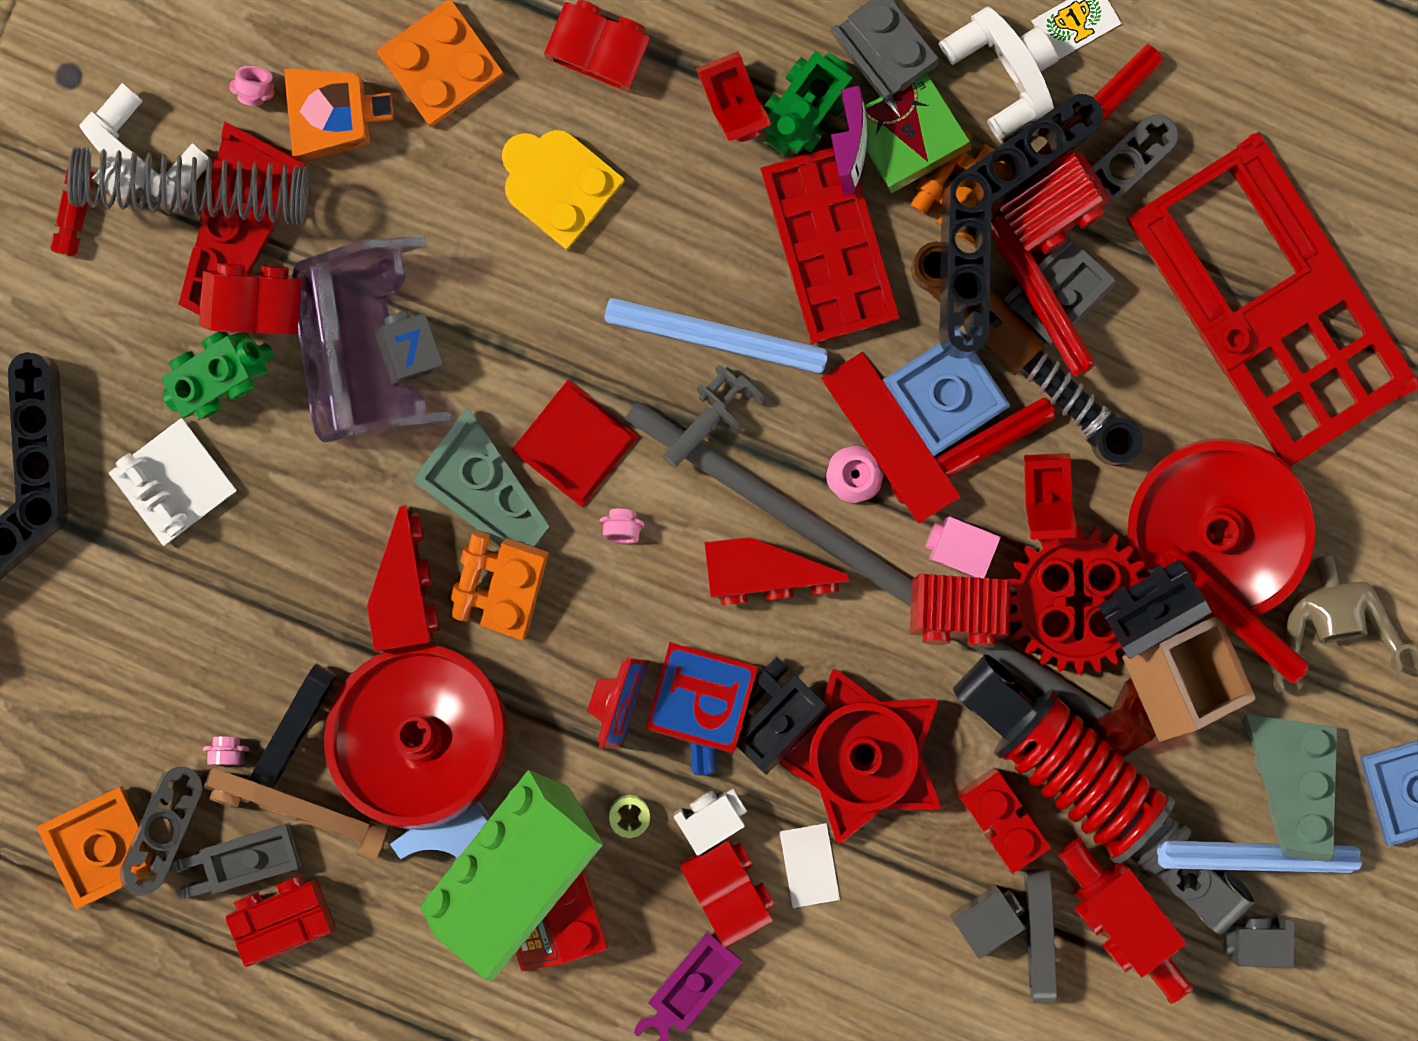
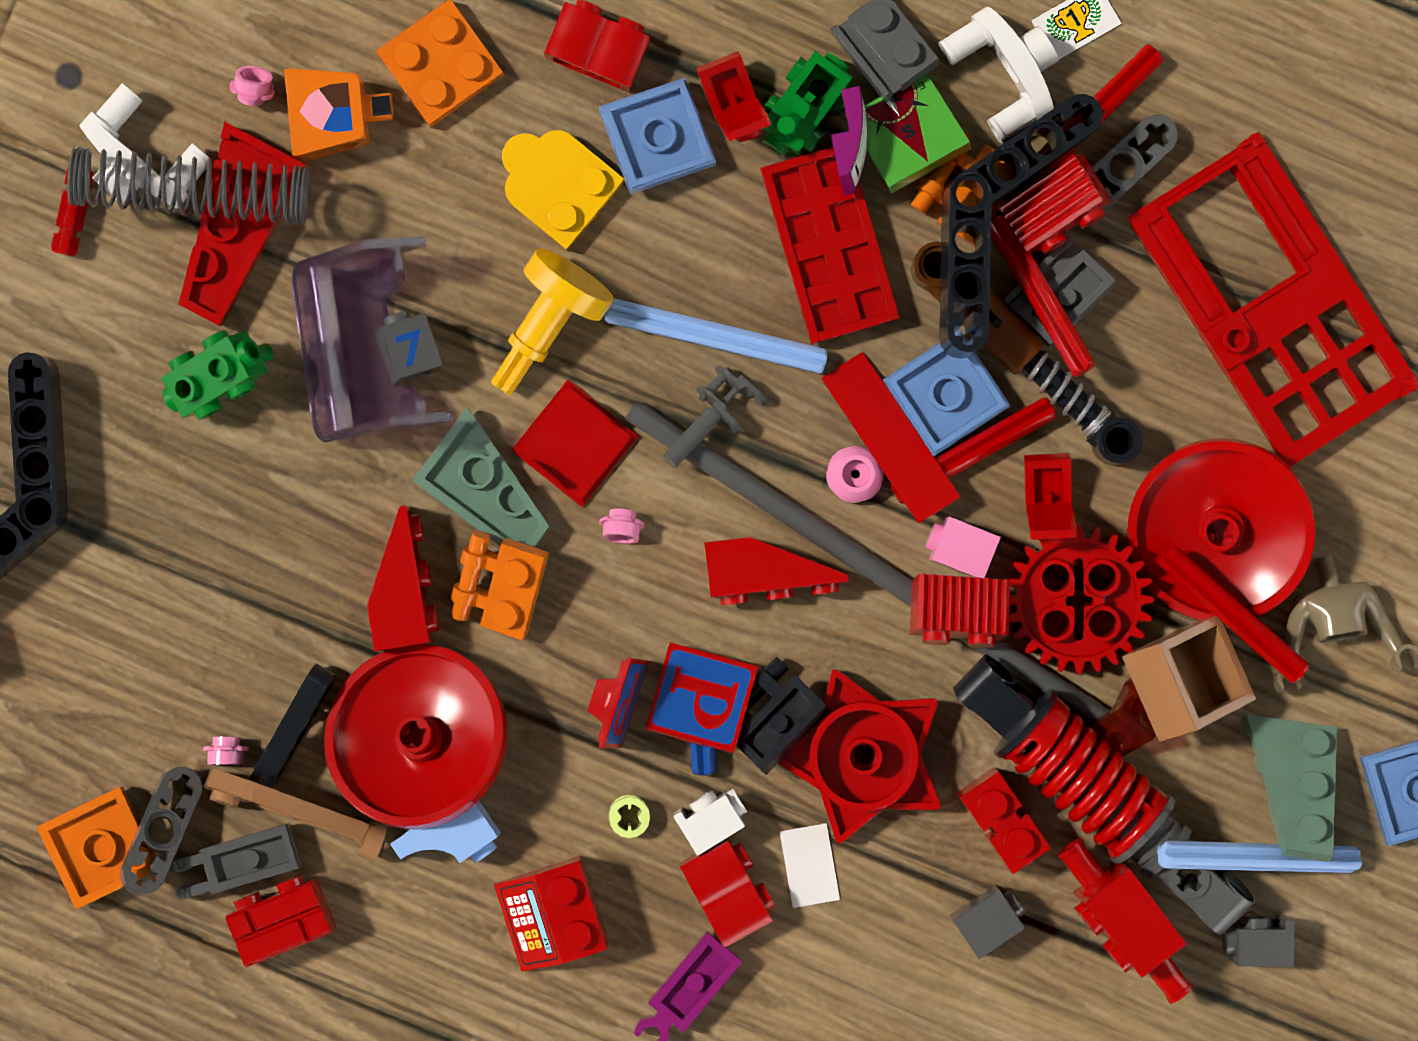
white hinge [109,418,237,546] -> none
red brick [199,263,302,334] -> none
bright green slope [420,770,603,982] -> none
dark grey beam [1024,869,1057,1004] -> none
black plate [1098,559,1212,659] -> none
none -> yellow piece [491,248,614,395]
none -> medium blue plate [599,78,717,195]

